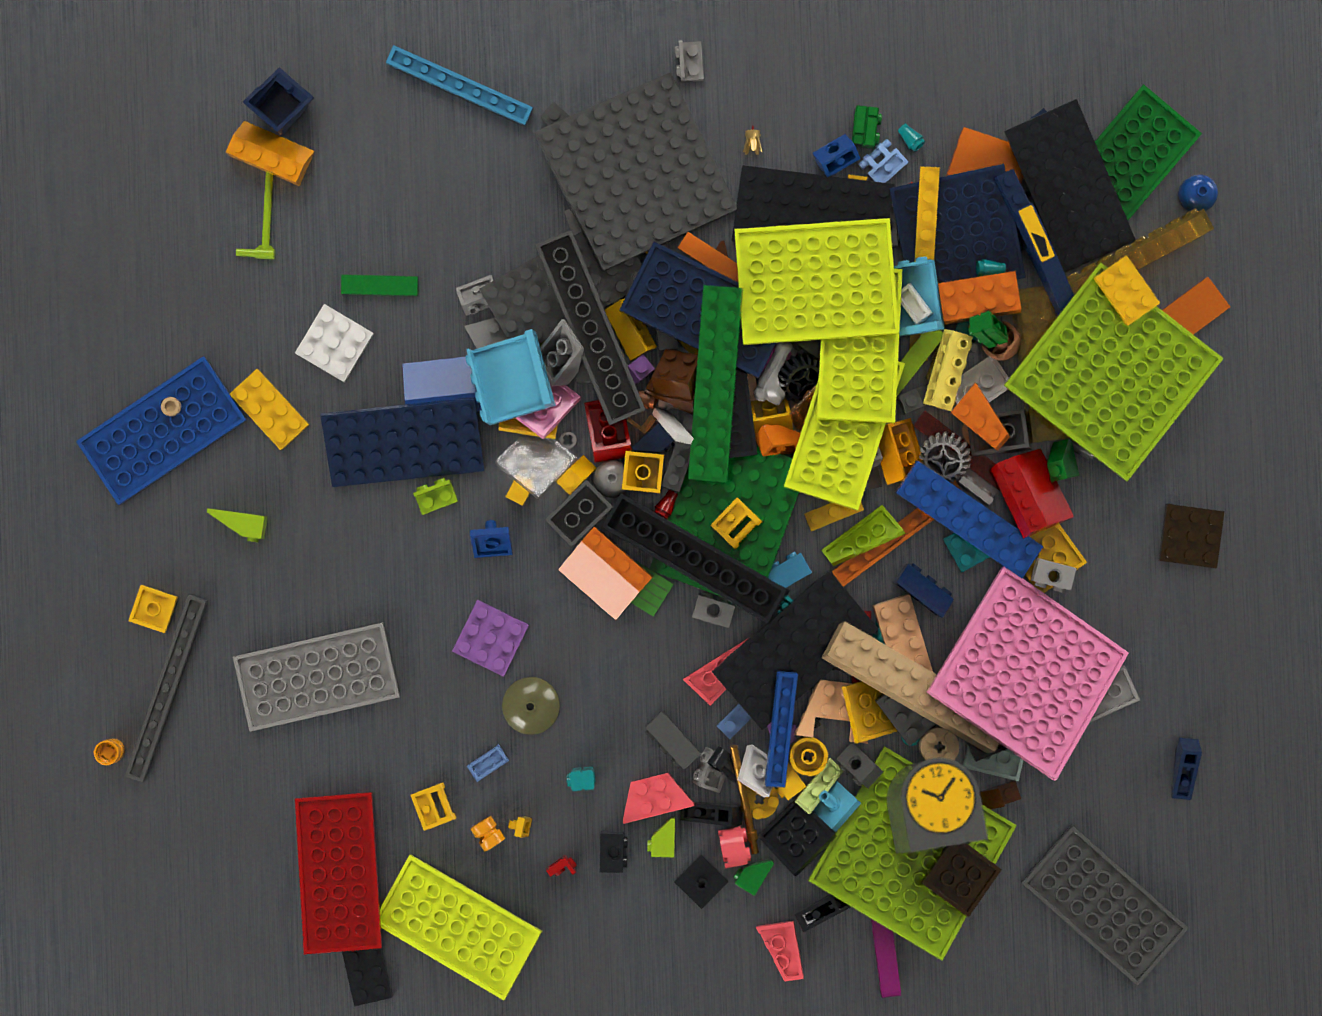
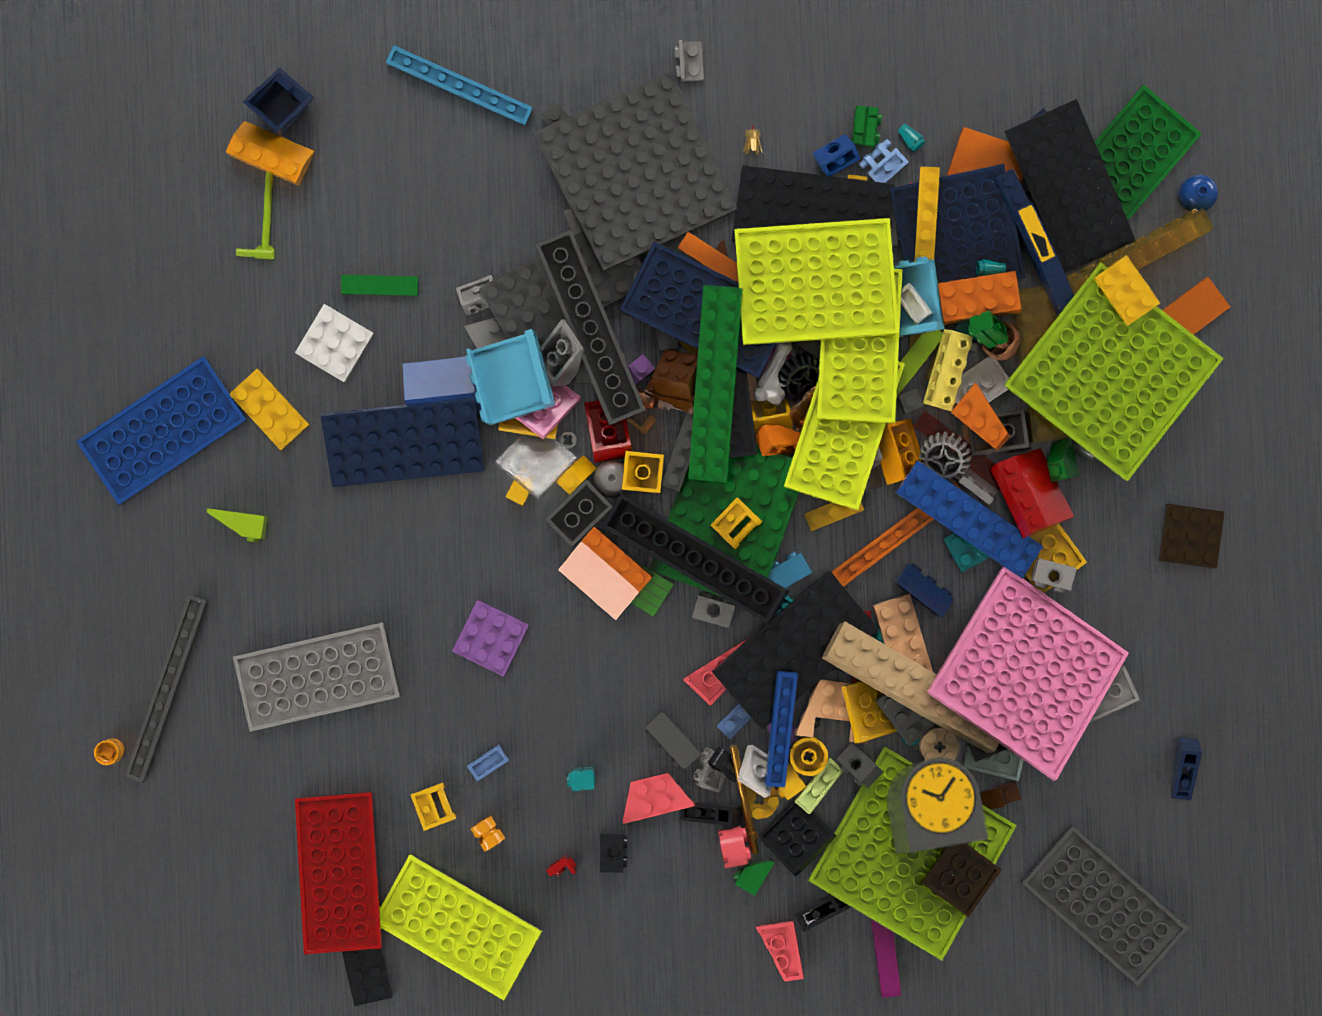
yellow plate [128,585,178,633] -> none
tan tile [161,397,181,416] -> none
lime bracket [413,478,459,515] -> none
blue tile [470,520,513,558] -> none
olive dish [502,677,560,735] -> none
yellow tile [508,816,532,838] -> none
yellow brick [605,298,657,361] -> none
dark blue slope [631,423,675,453] -> none
lime slope [647,816,675,857] -> none
white tile [652,408,694,444] -> none
red cone [654,490,678,519] -> none
black tile [674,854,729,909] -> none
medium azure tile [813,781,861,832] -> none
lime wing [821,505,906,567] -> none

